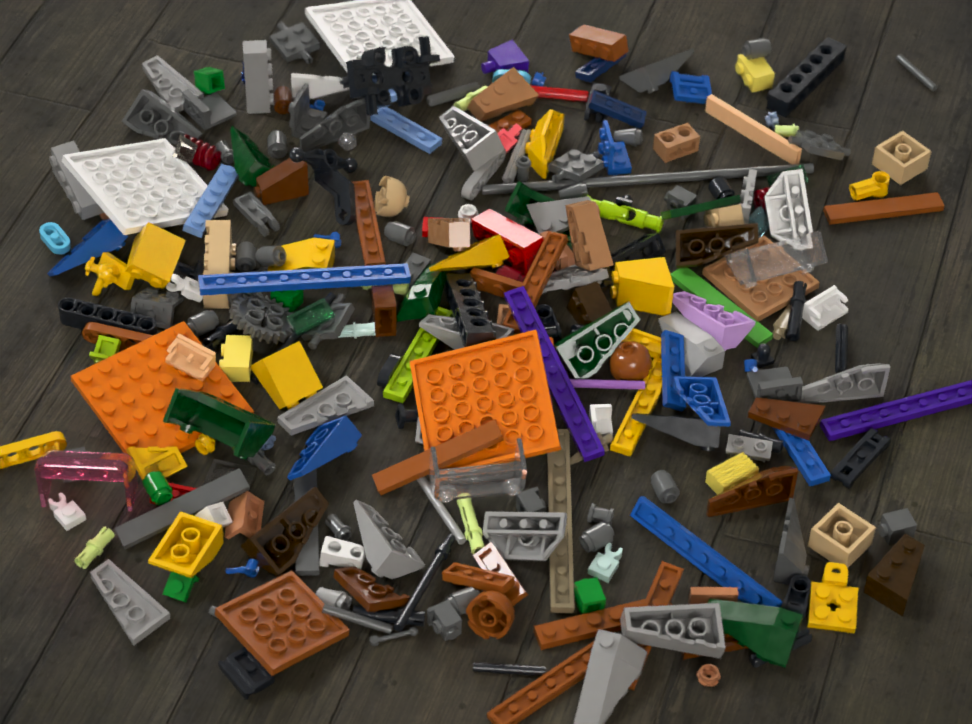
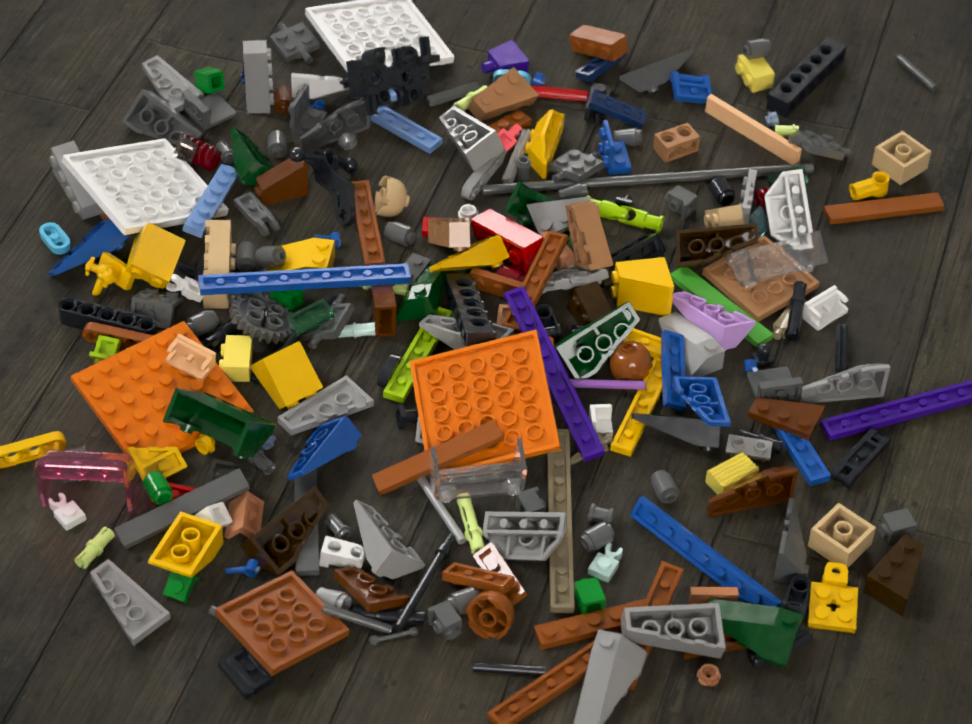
dark green tile [661,195,741,220] -> none

